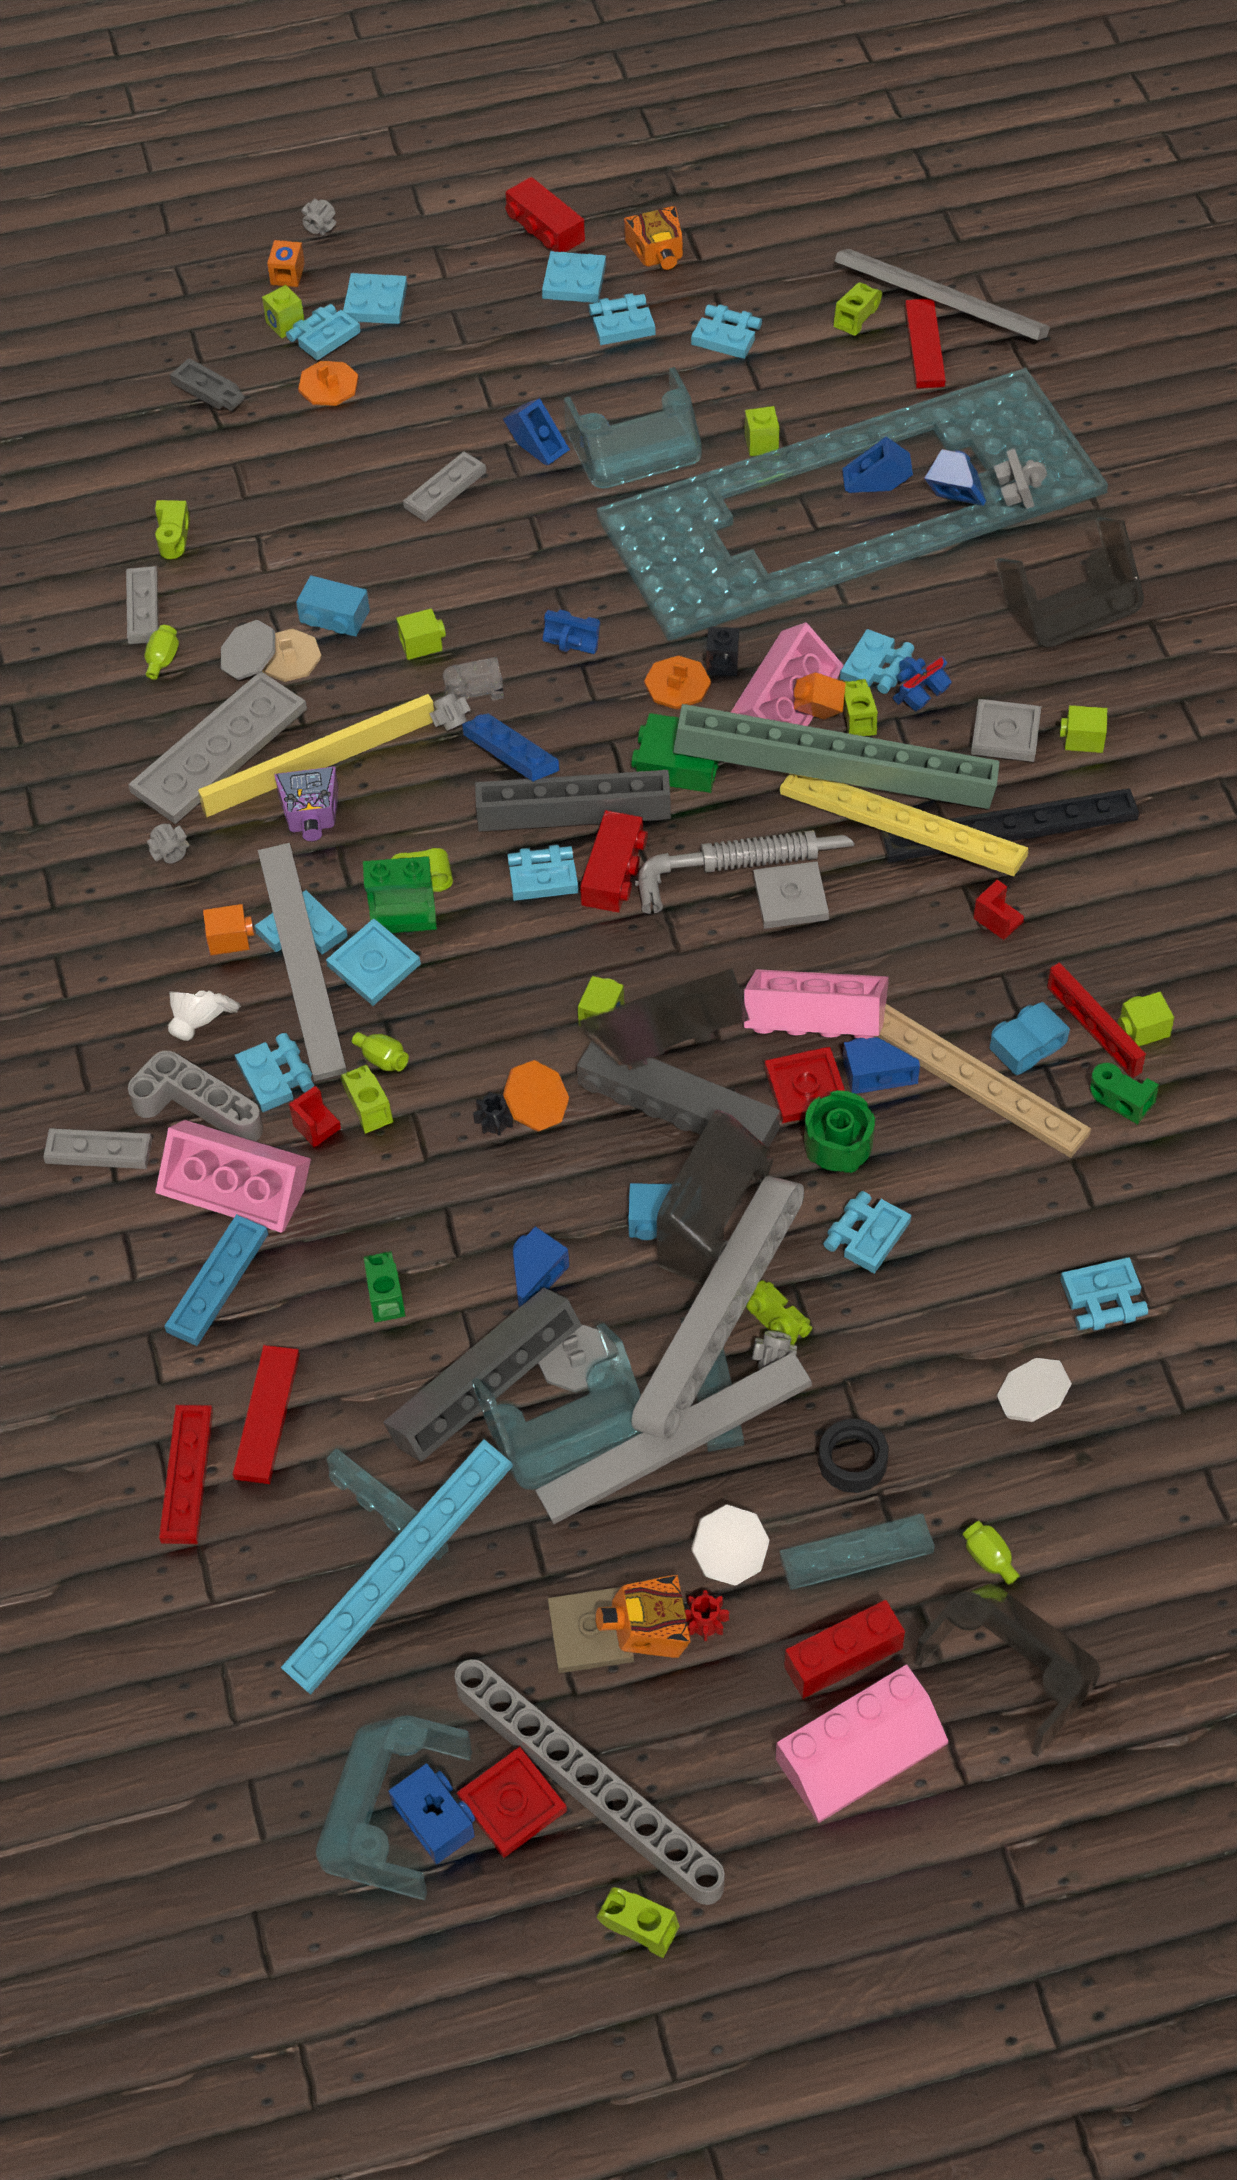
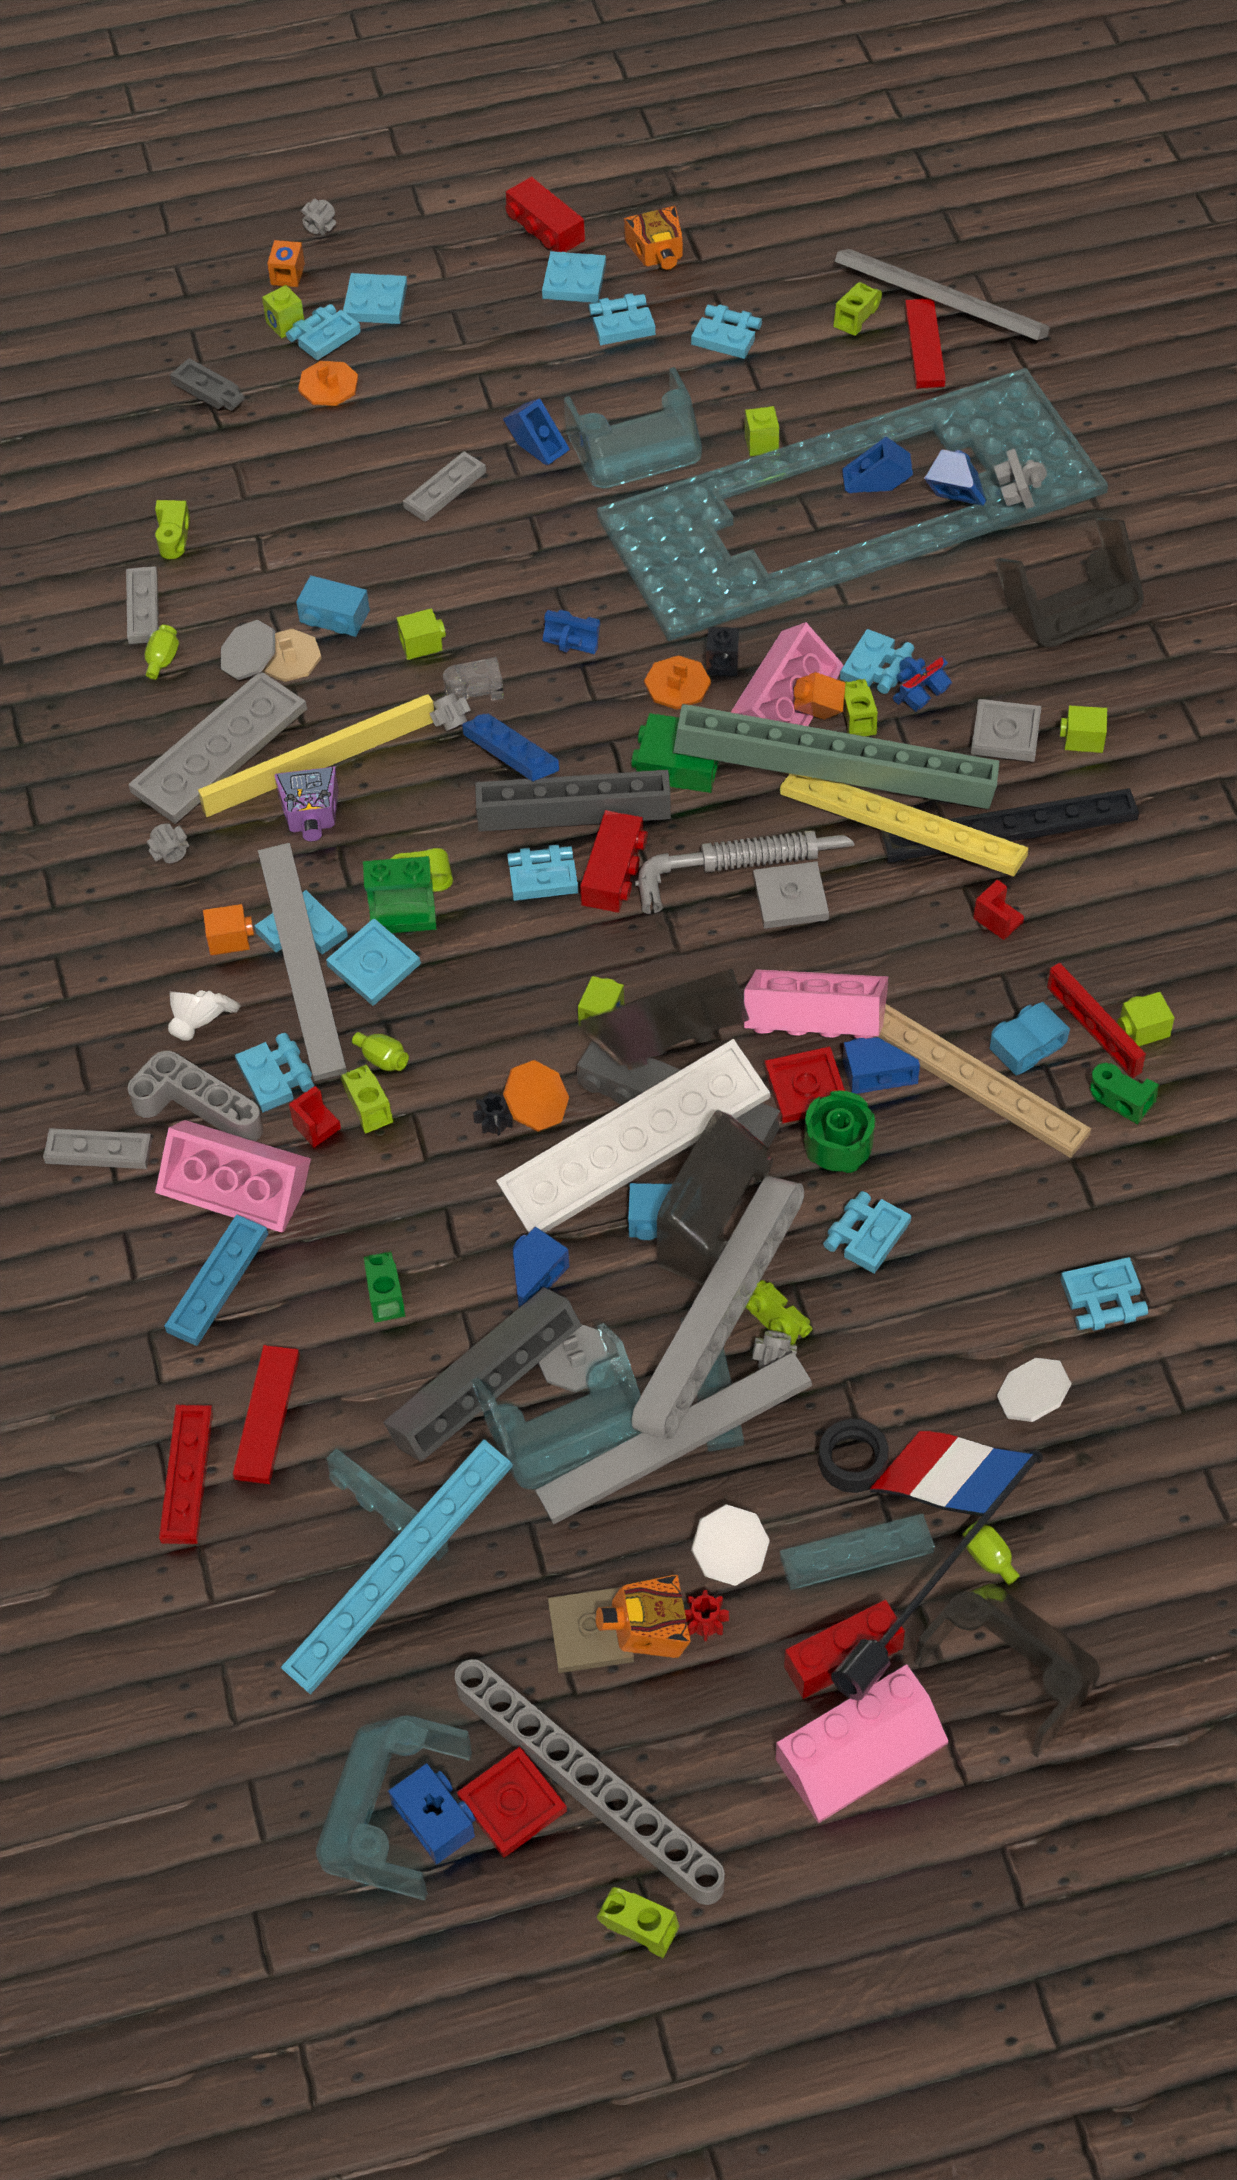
none -> white plate [496,1039,771,1233]
none -> flag [831,1431,1043,1701]

